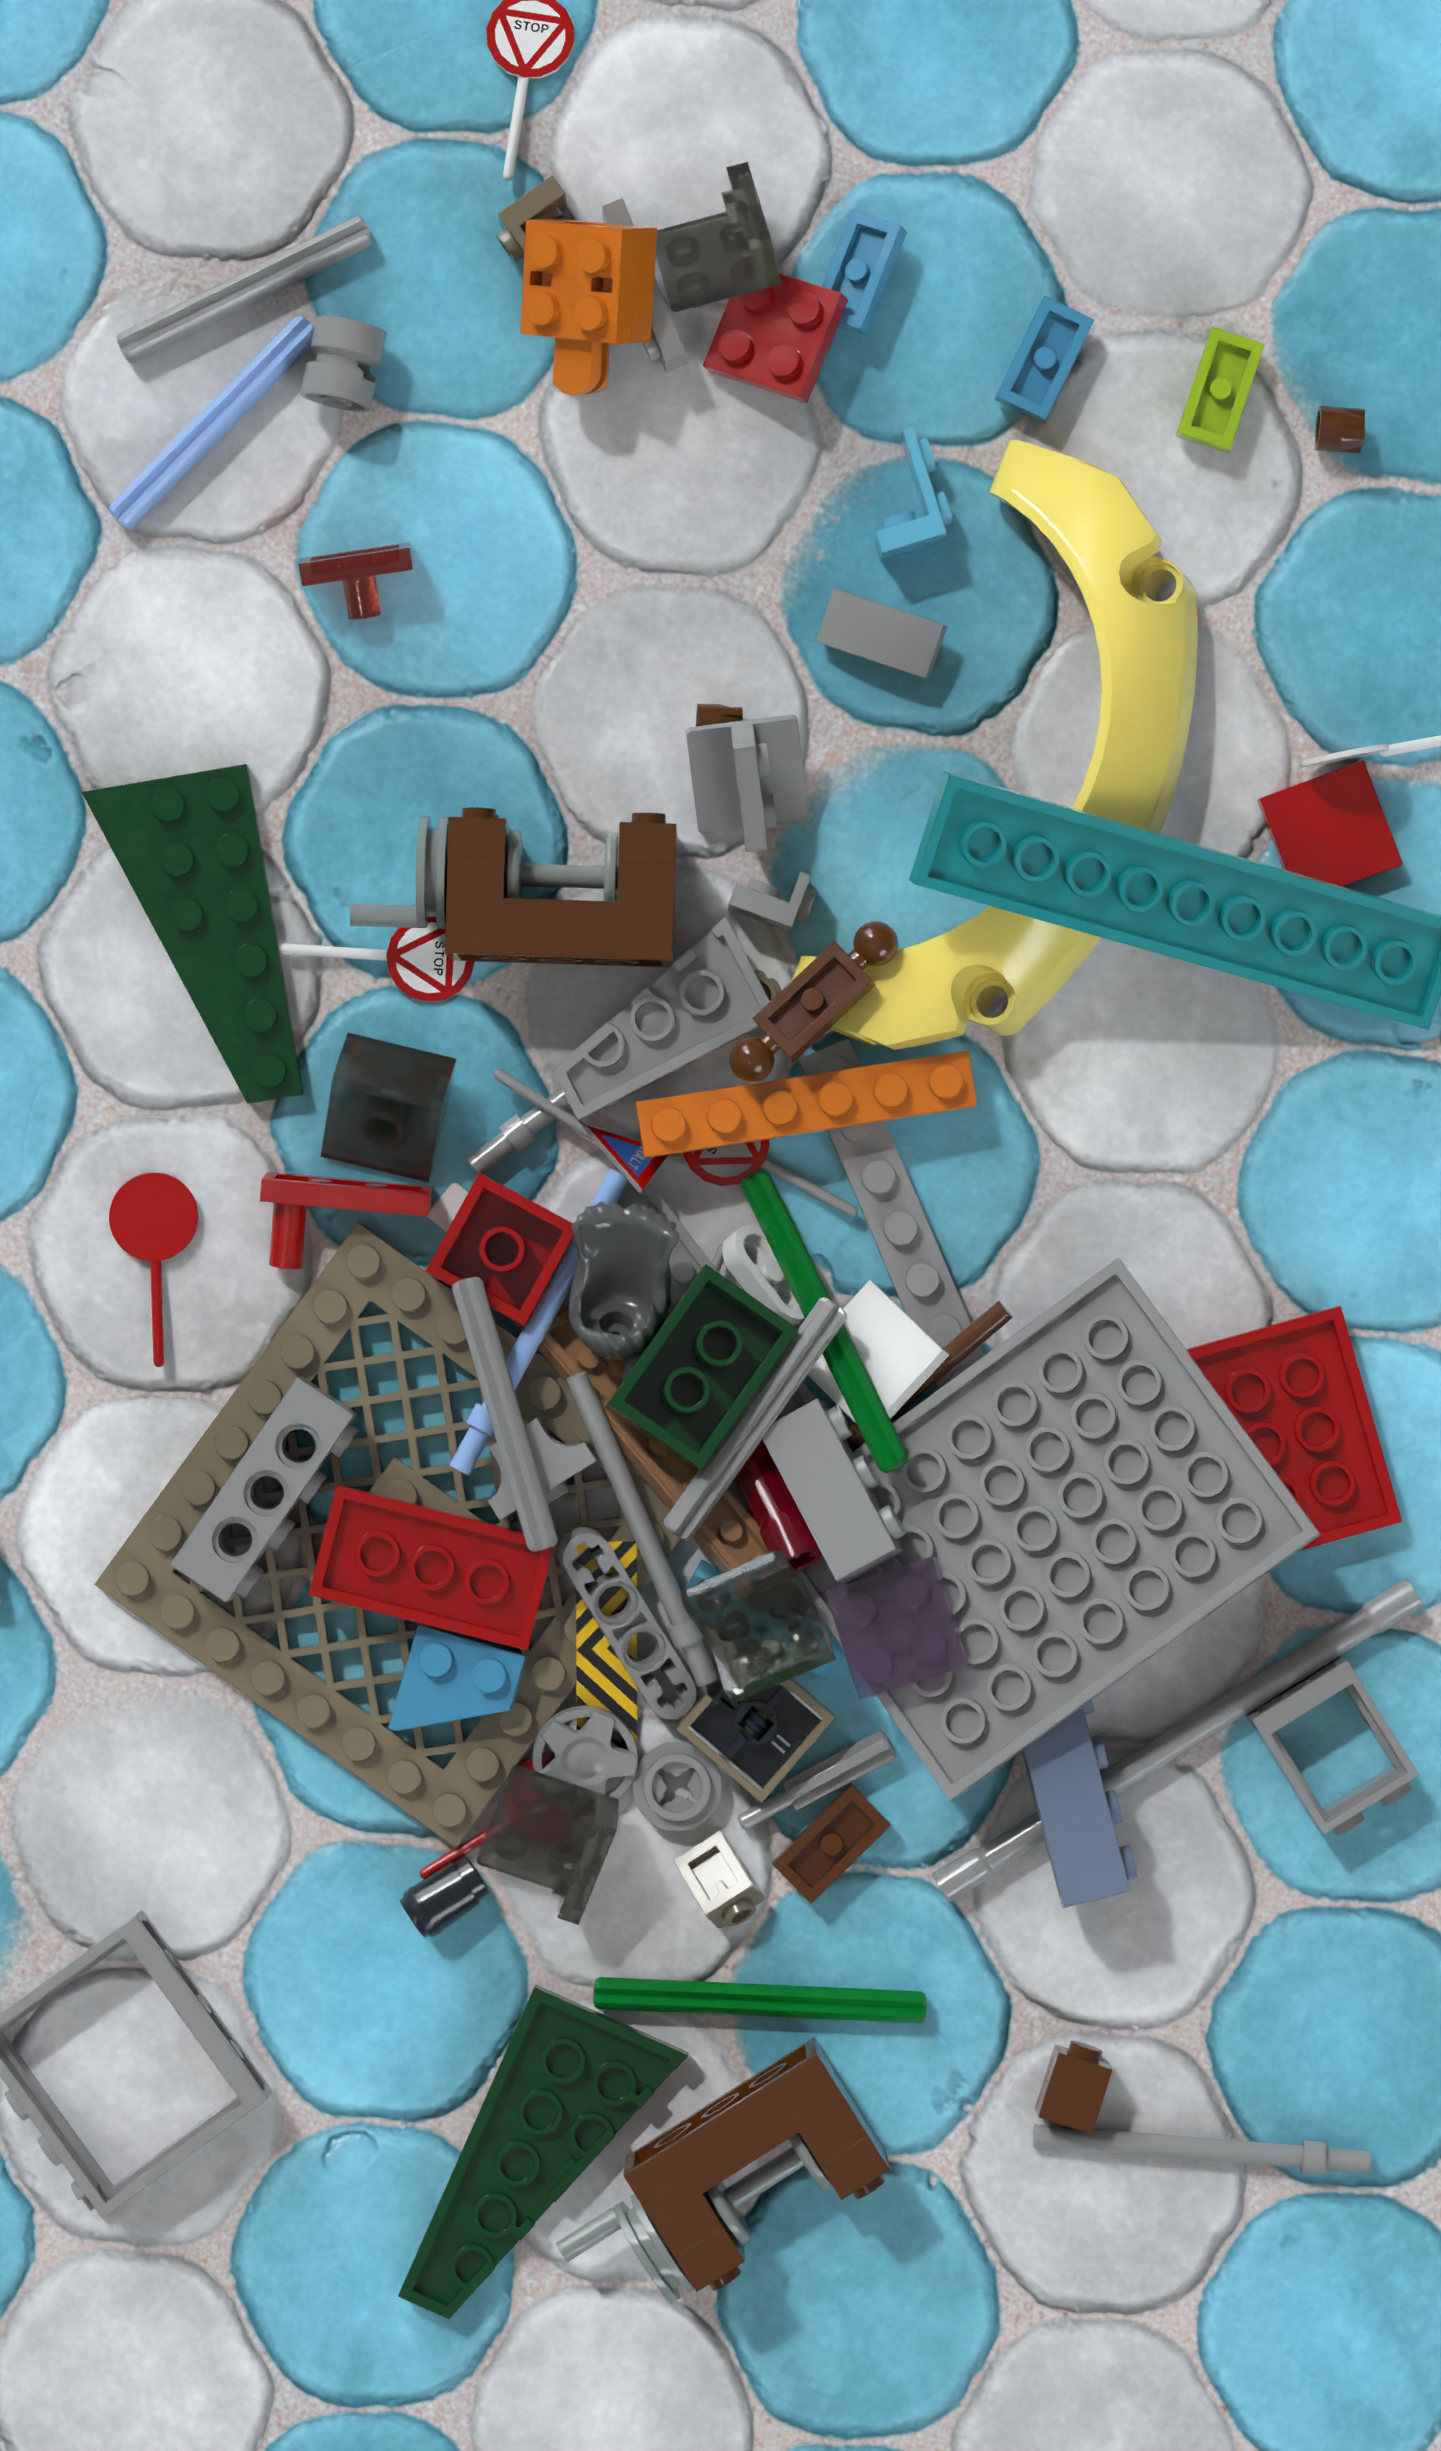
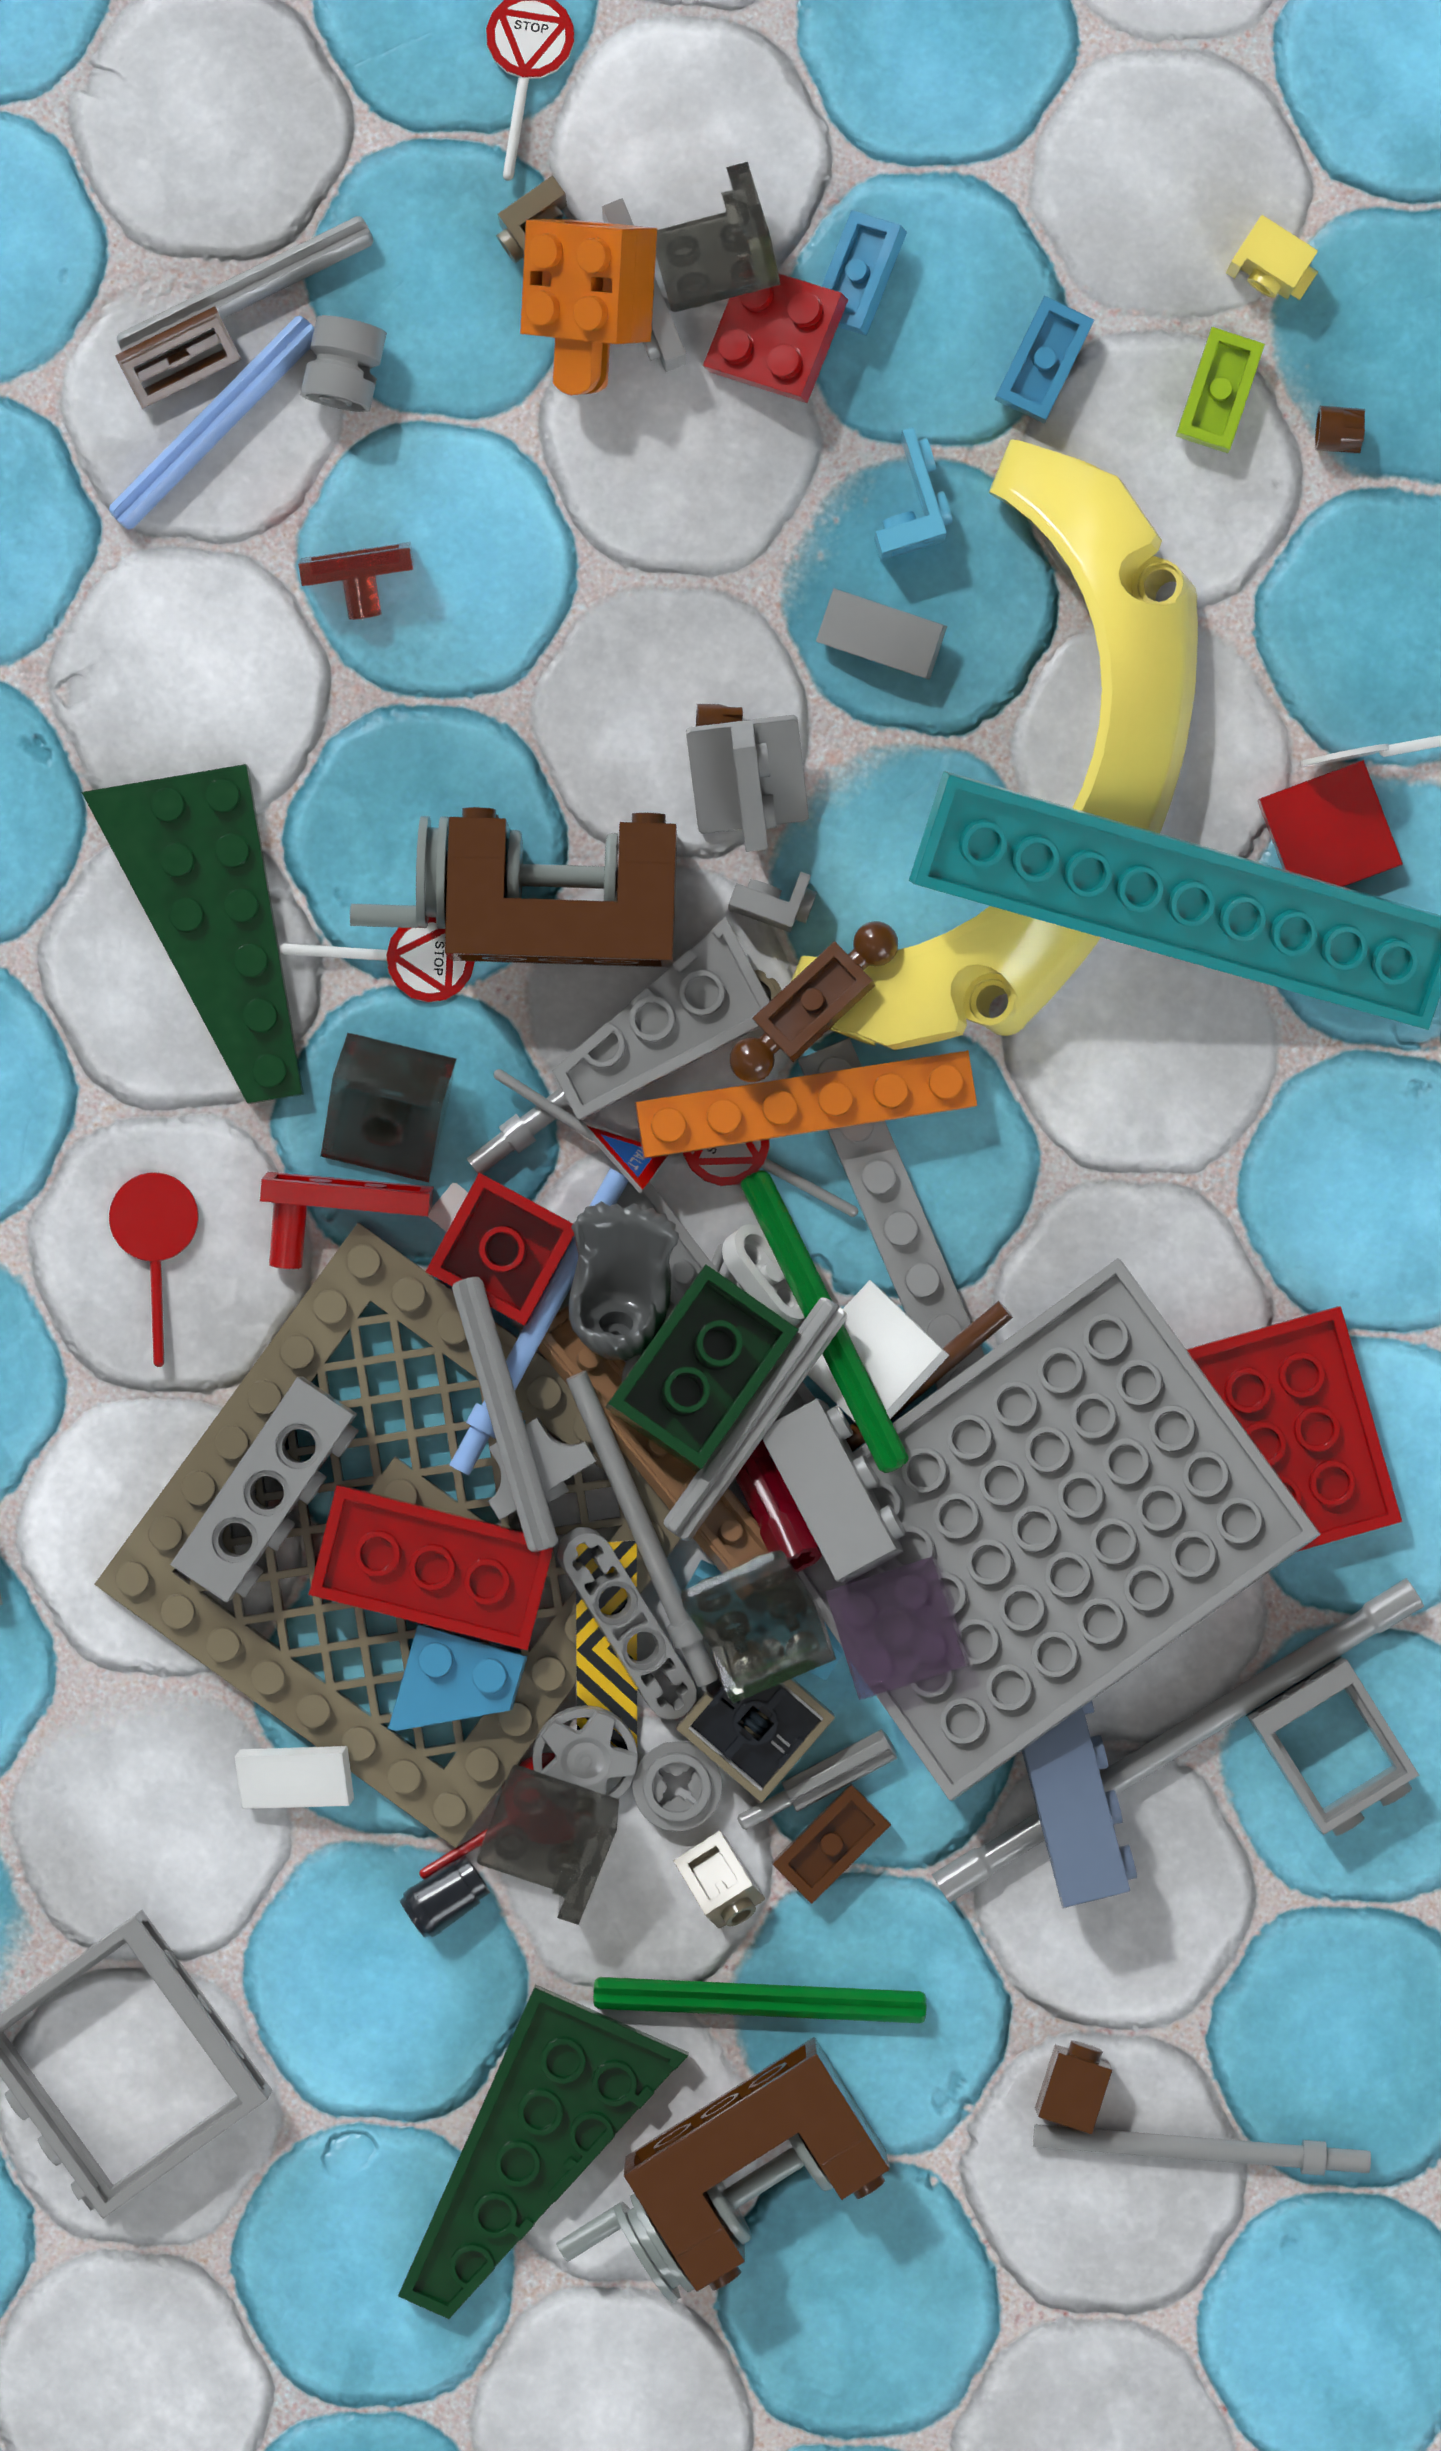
none -> tile [115,306,242,409]
none -> white tile [235,1746,354,1809]
none -> light yellow brick [1226,215,1318,300]

